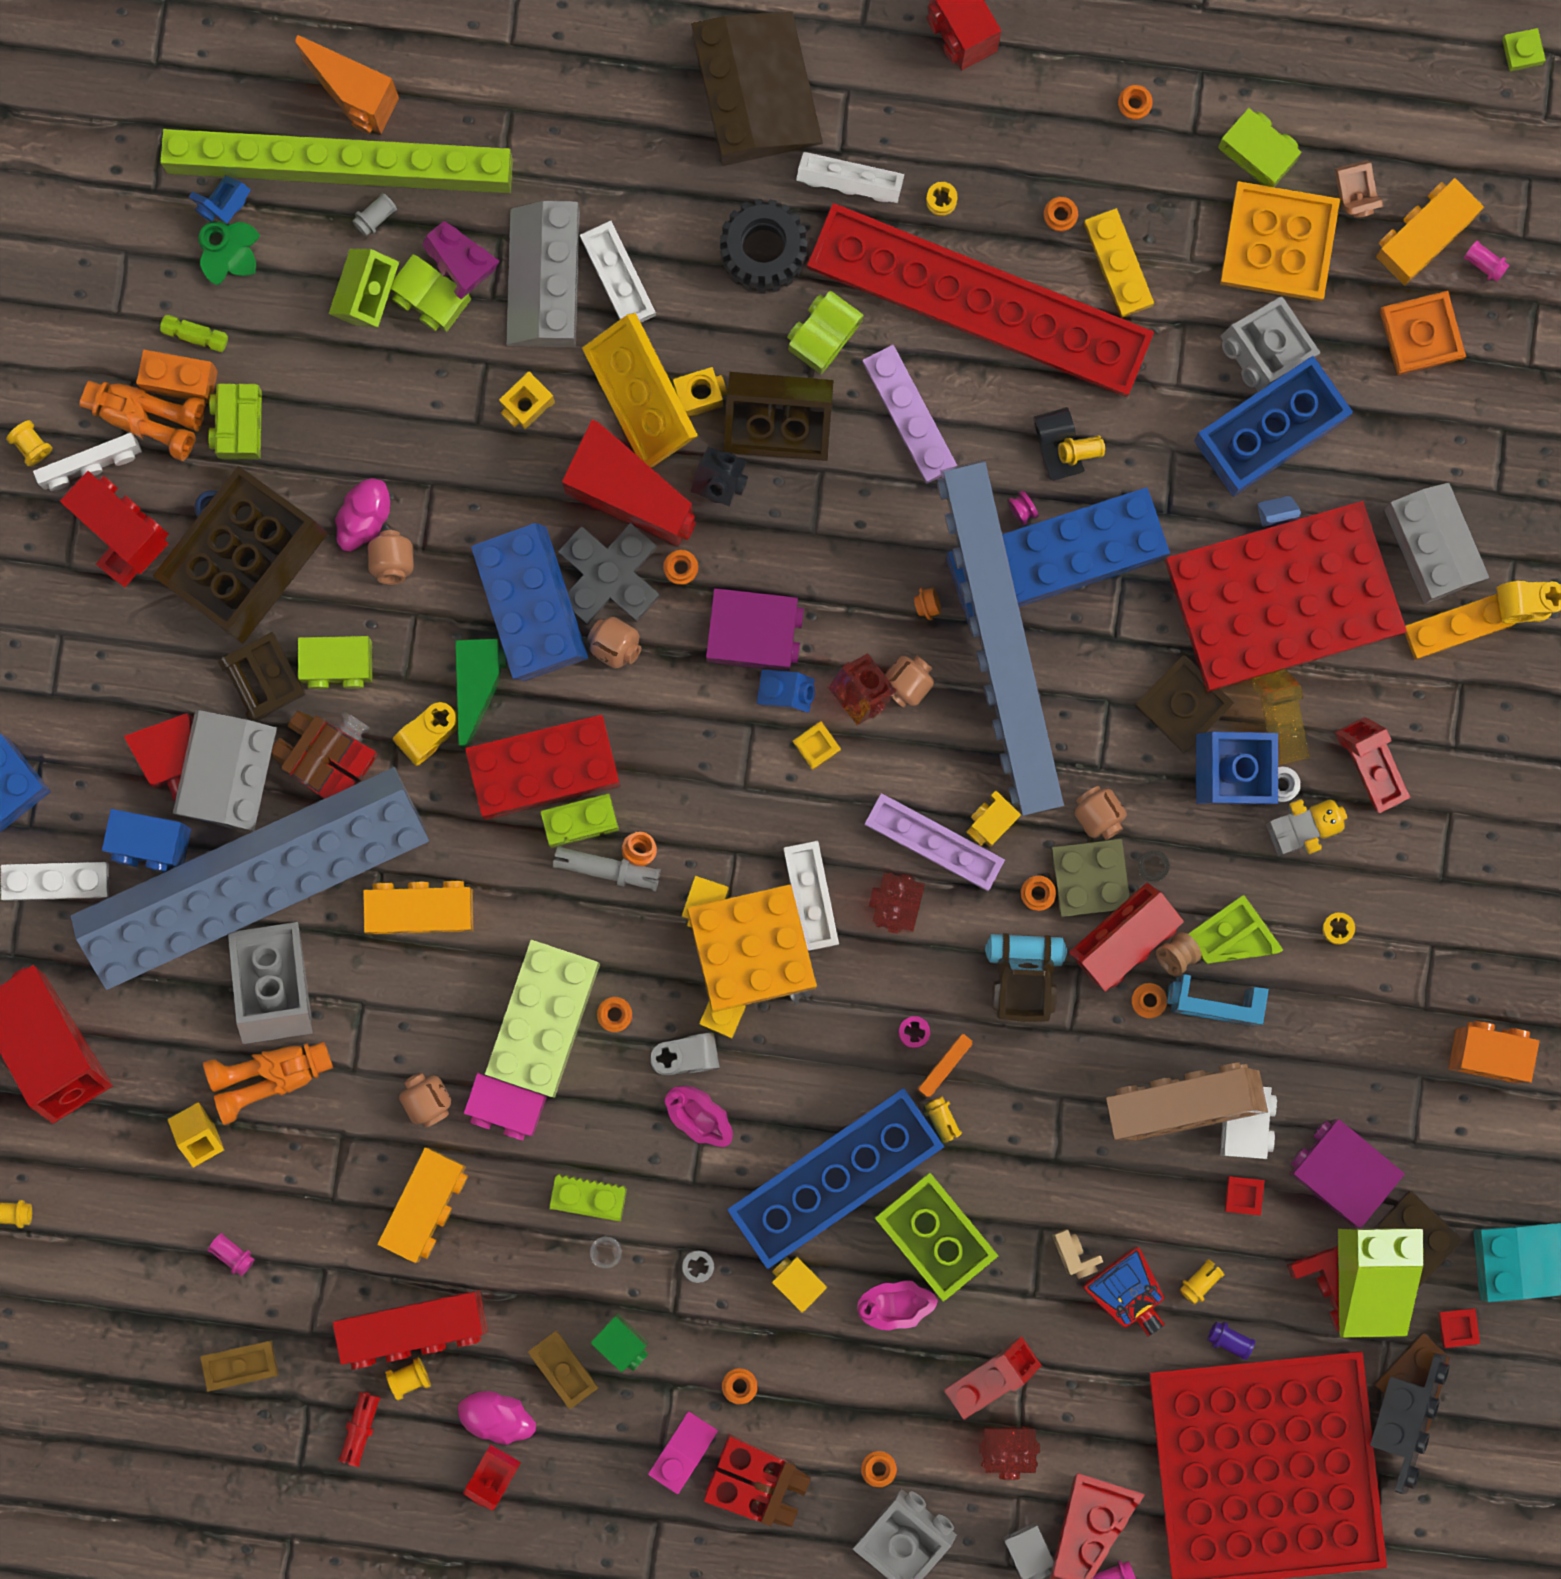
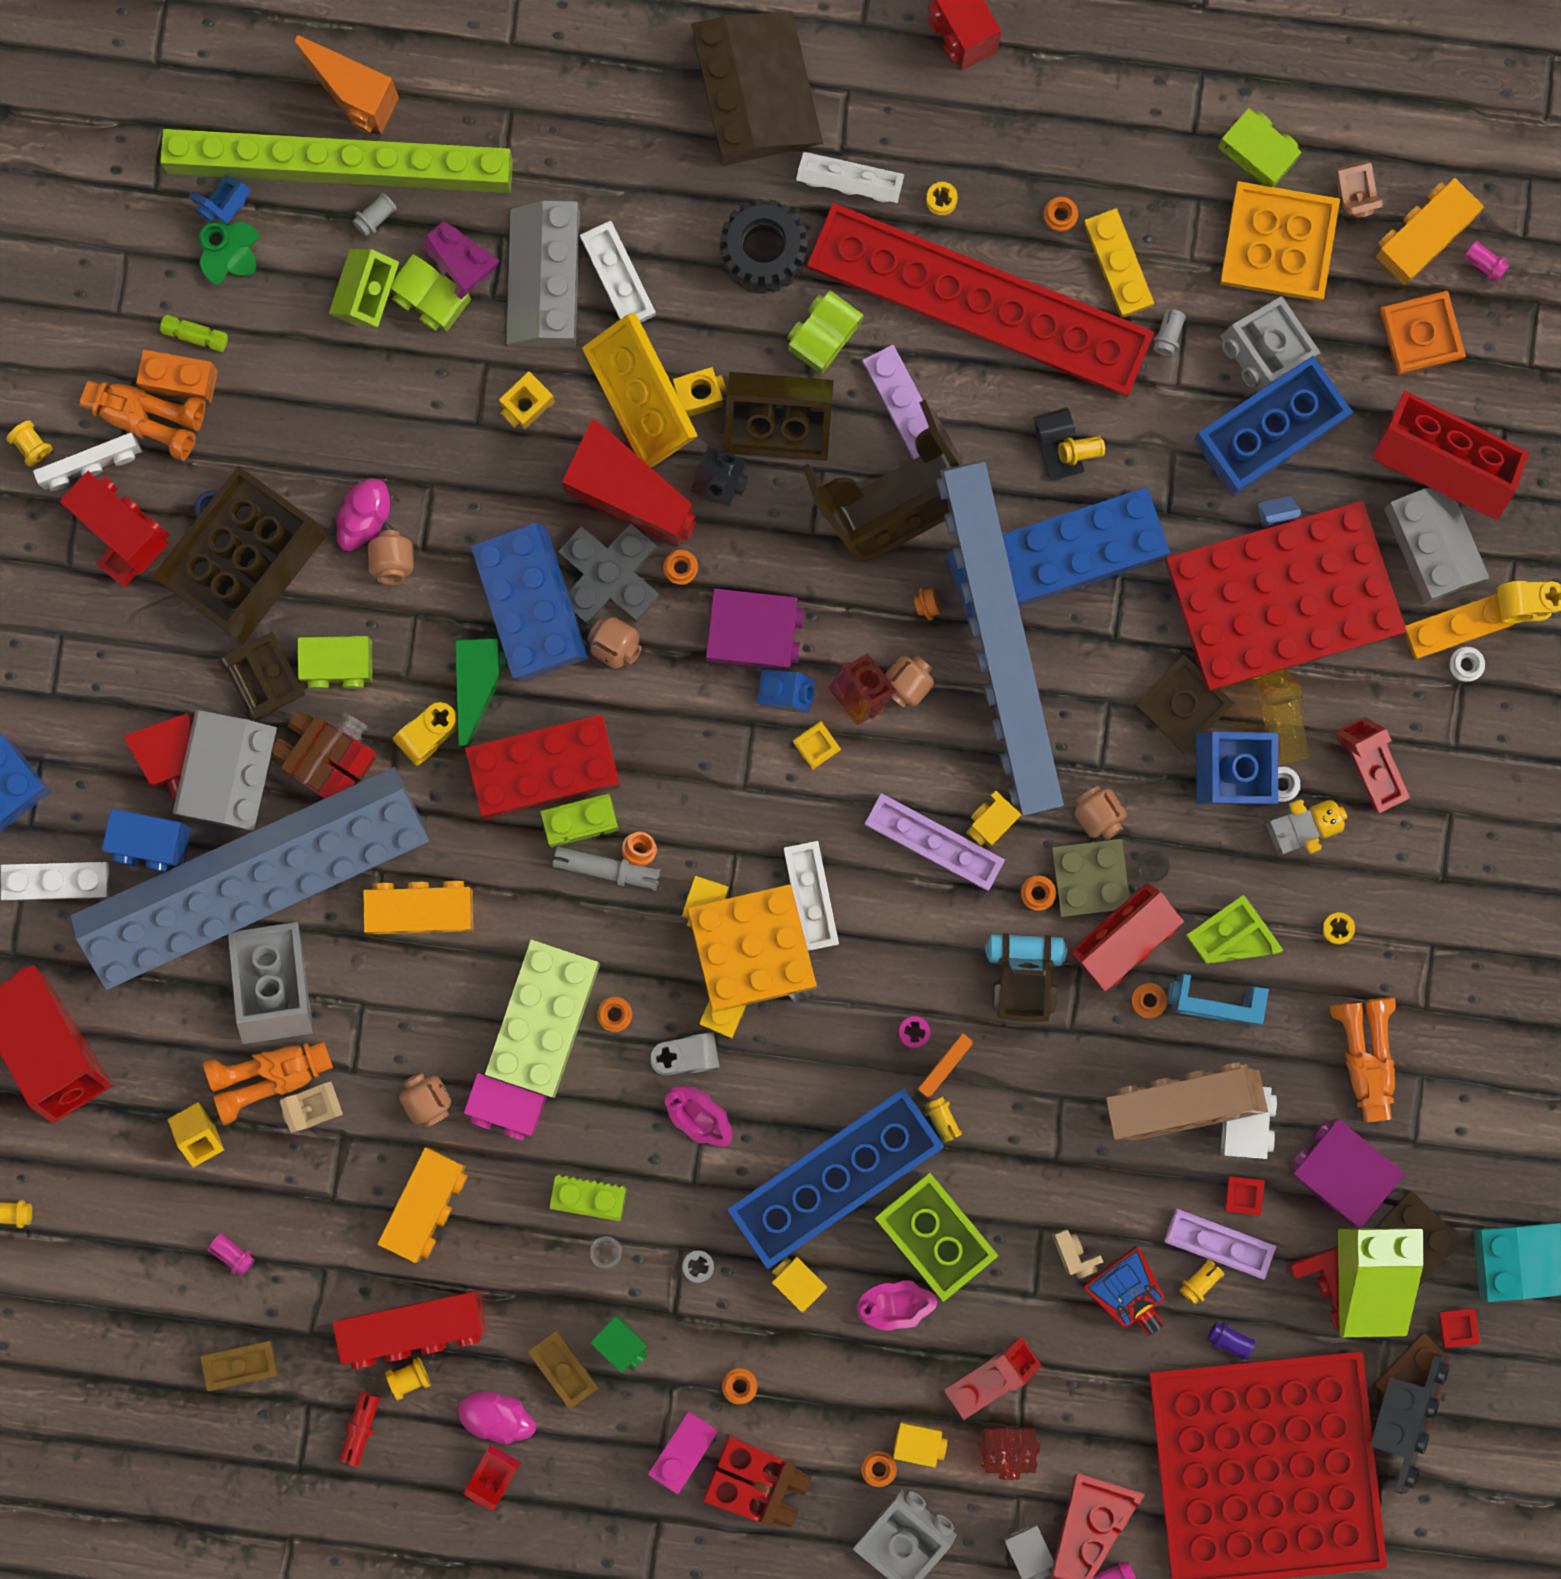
lime brick [209,384,262,459] -> none
clear red head [868,873,925,934] -> none
dark pink bush [1007,490,1039,526] -> none
orange plate [1118,85,1153,120] -> none
medium nougat wheel [1156,932,1201,977] -> none
orange brick [1448,1021,1540,1084] -> none
lime plate [1502,28,1546,72] -> none
none -> tan bracket [280,1082,343,1133]
none -> dark brown windscreen [802,399,963,561]
none -> yellow brick [892,1421,948,1468]
none -> light grey pin [1152,309,1186,356]
none -> lavender tile [1163,1208,1277,1280]
none -> orange piece [1329,997,1396,1122]
none -> red brick [1372,390,1529,521]
none -> white plate [1449,647,1485,682]

